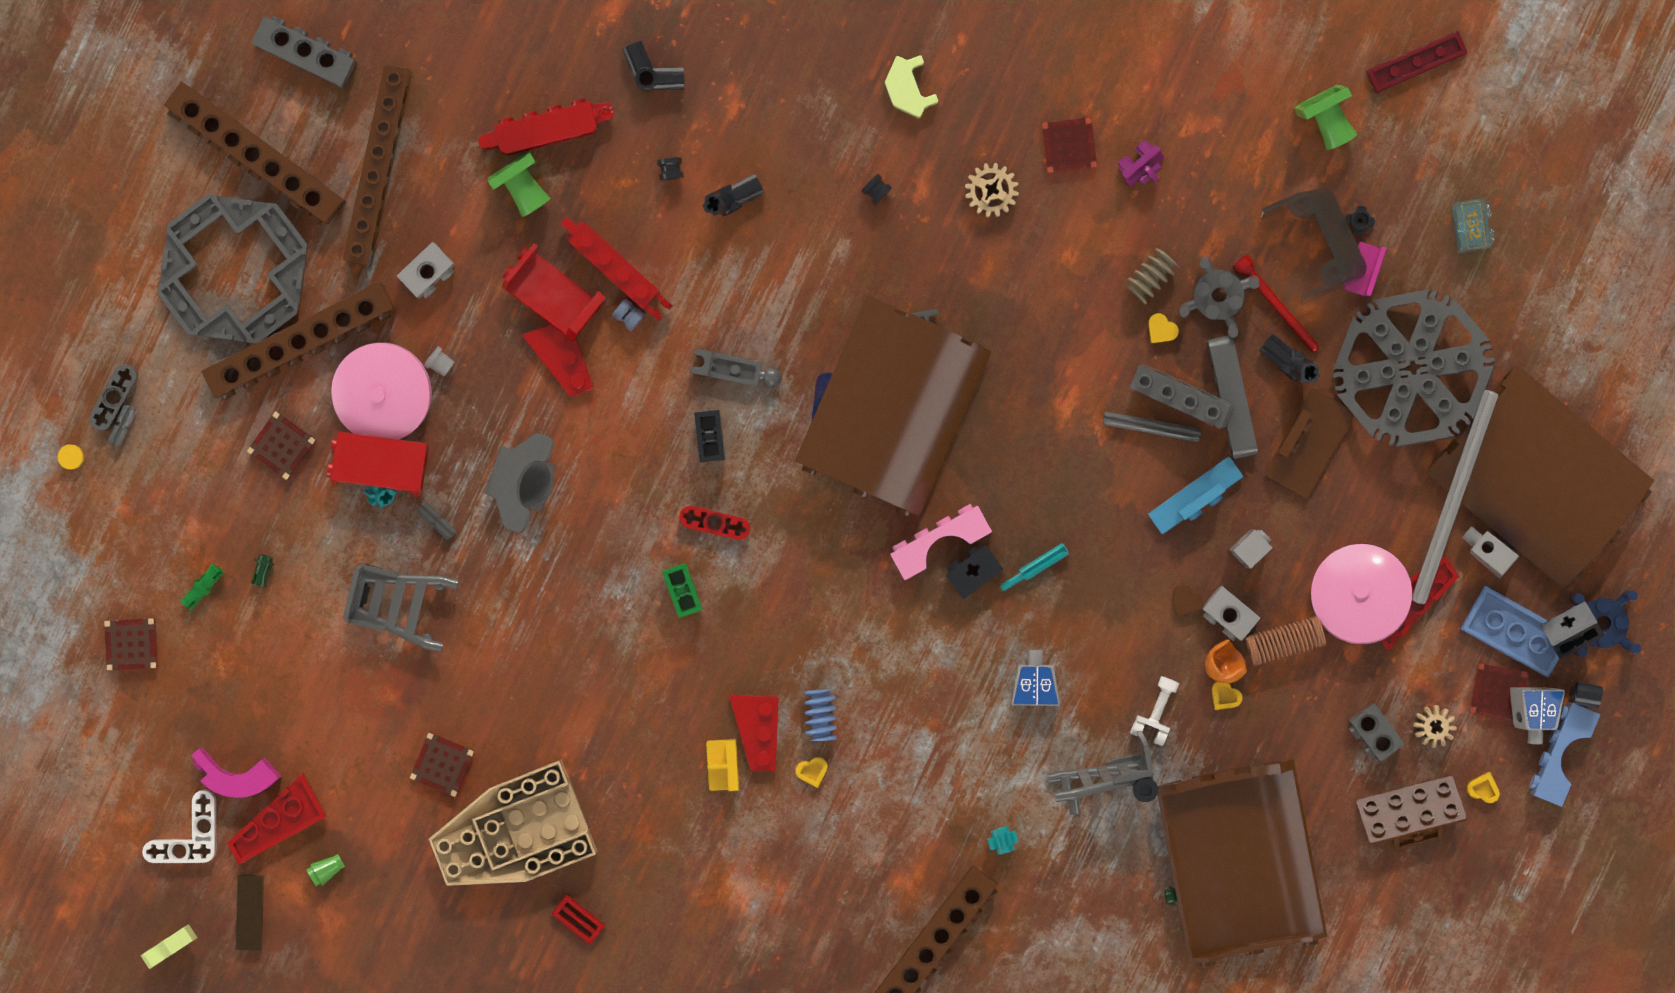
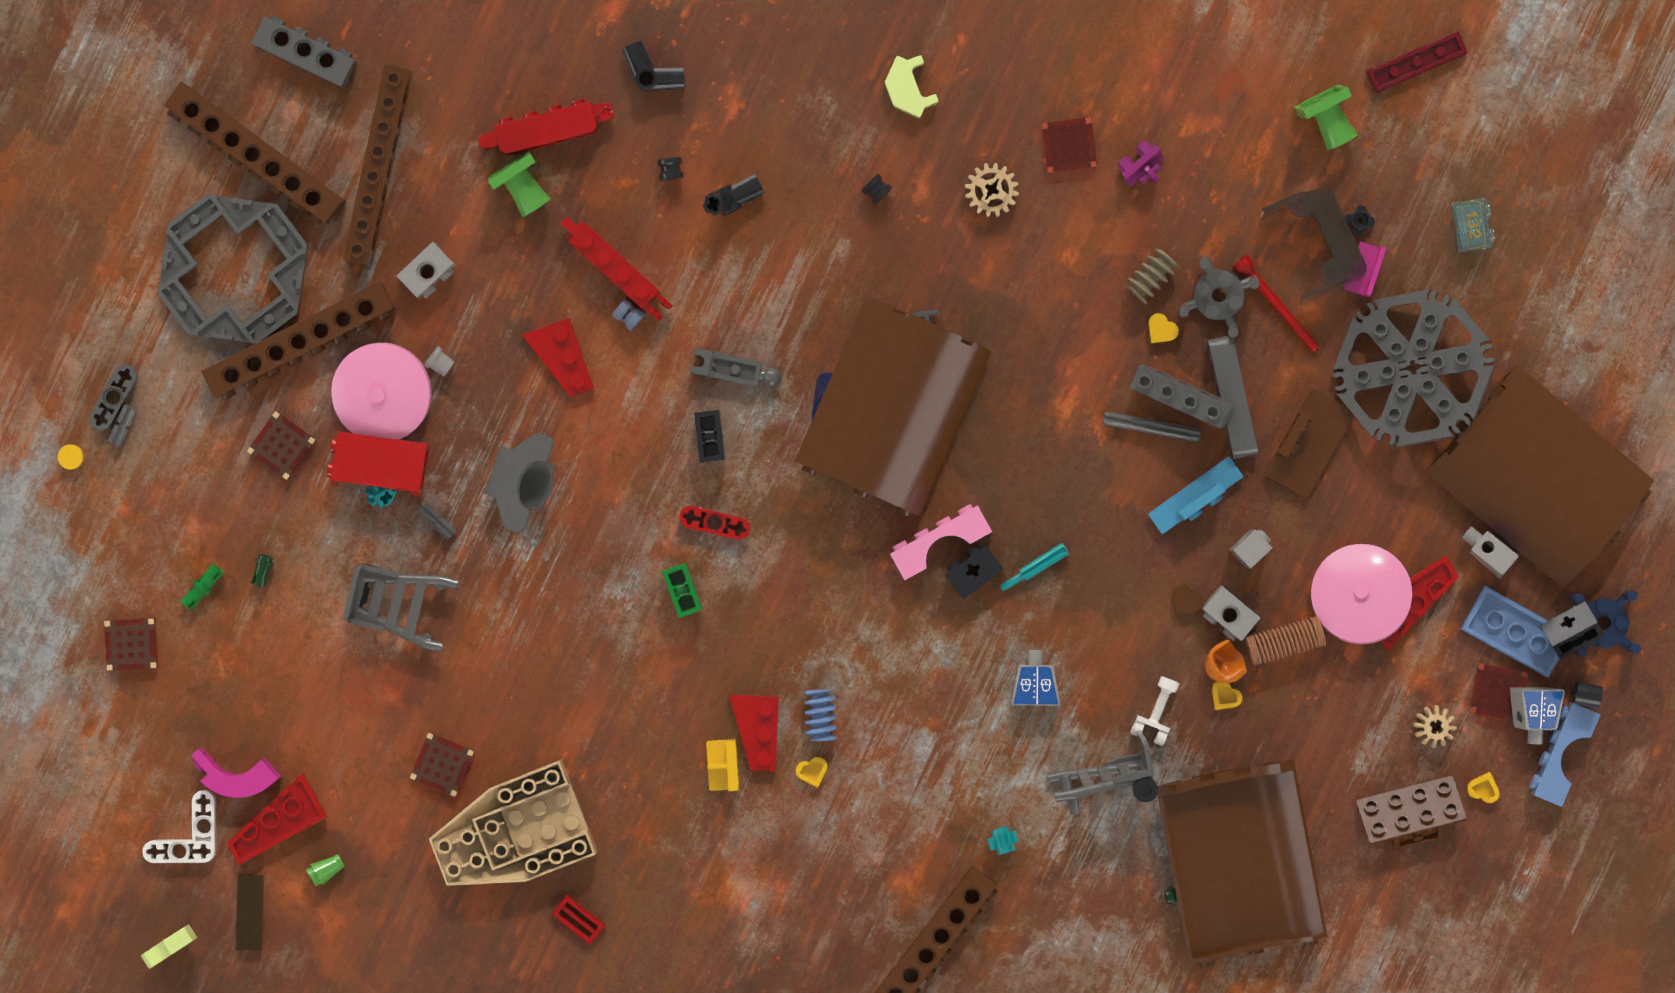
red panel [501,243,606,341] -> none
black piece [1259,334,1320,384] -> none
dark grey brick [1348,703,1405,762] -> none
light grey axle [1412,390,1498,604] -> none

